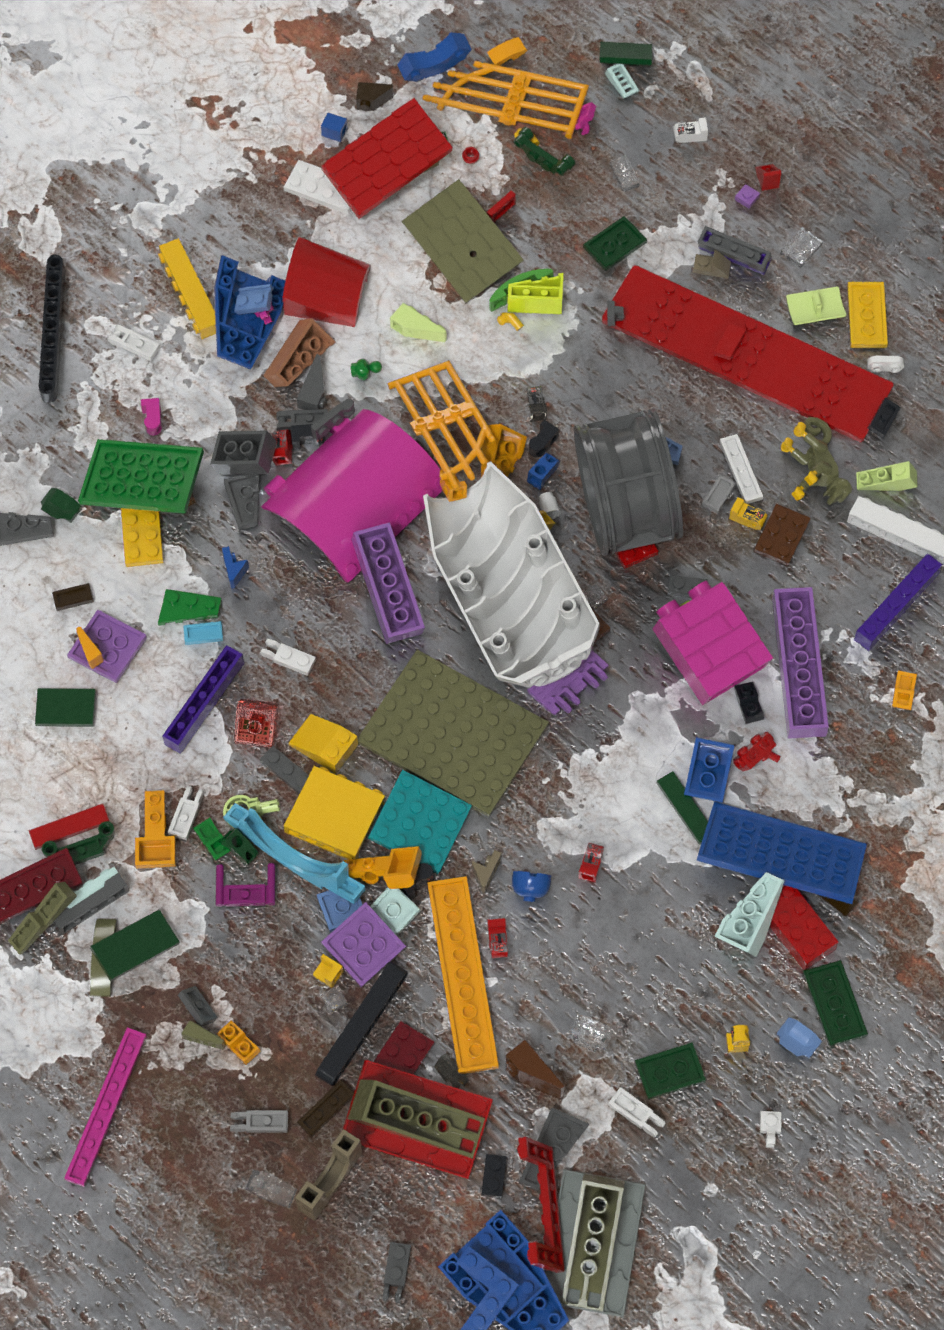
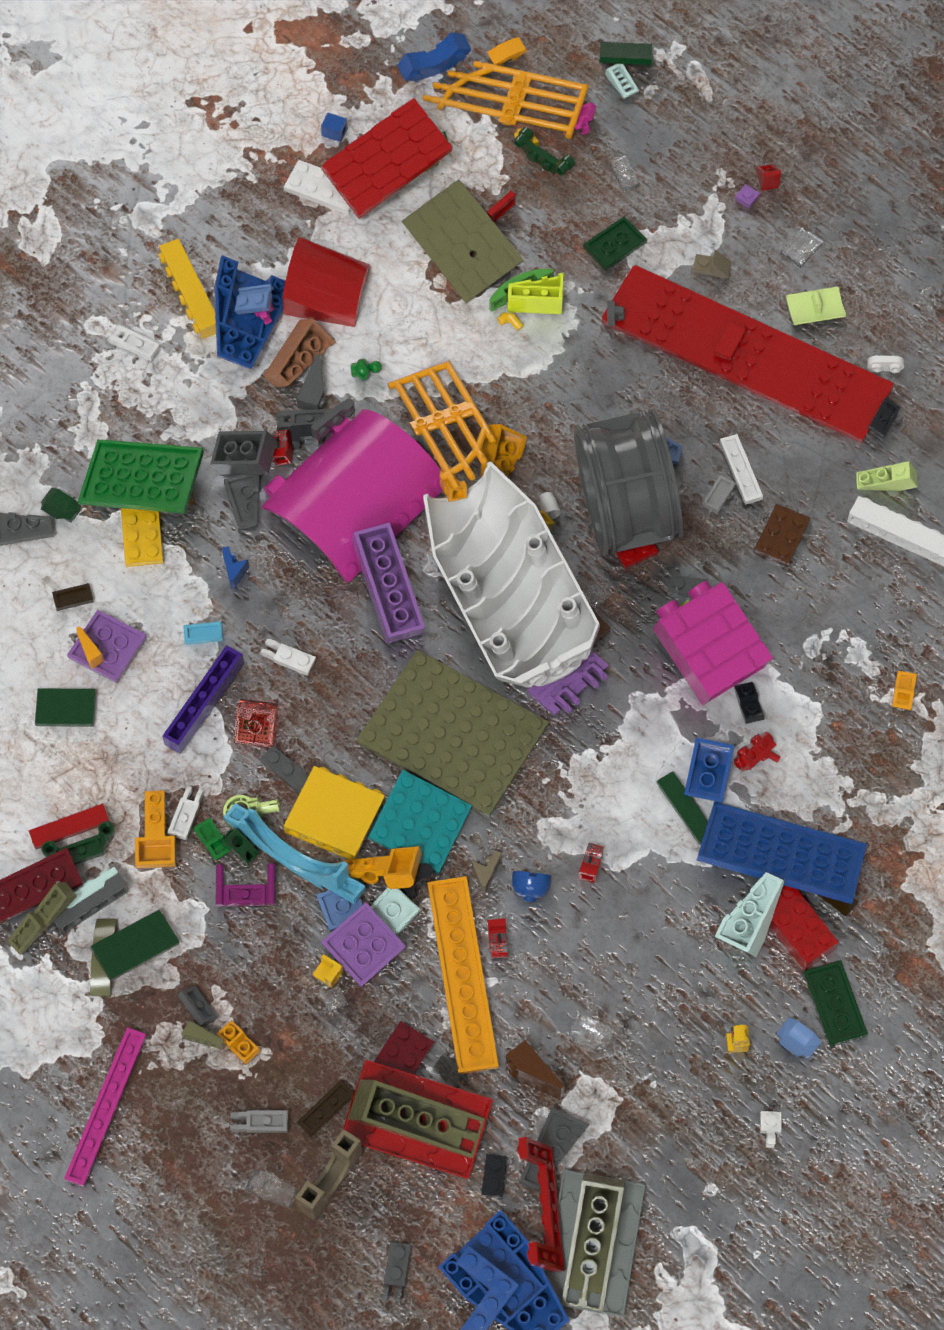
black beam [39,254,65,403] -> none
dark pink leg [141,398,162,436] -> none
green wing [158,589,222,626] -> none
yellow slope [288,714,358,774] -> none
black beam [315,961,408,1087] -> none
dark brown slope [356,82,393,111] -> none
yellowish green slope [390,303,447,342] -> none
red plate [462,147,480,164] -> none
clear smoke leg [526,386,547,422] -> none
blue leg [527,453,560,490] -> none
black leg [529,419,559,458] -> none
white hinge [608,1087,666,1137] -> none
dark green plate [634,1042,706,1100] -> none
white leg [673,118,708,143] -> none
dark grey piece [698,226,772,275] -> none
yellow leg [729,497,768,530] -> none
medium lavender brick [772,587,829,739] -> none
olive animal [781,417,852,505] -> none
yellow plate [847,282,888,348] -> none
dark purple brick [854,553,942,651] -> none

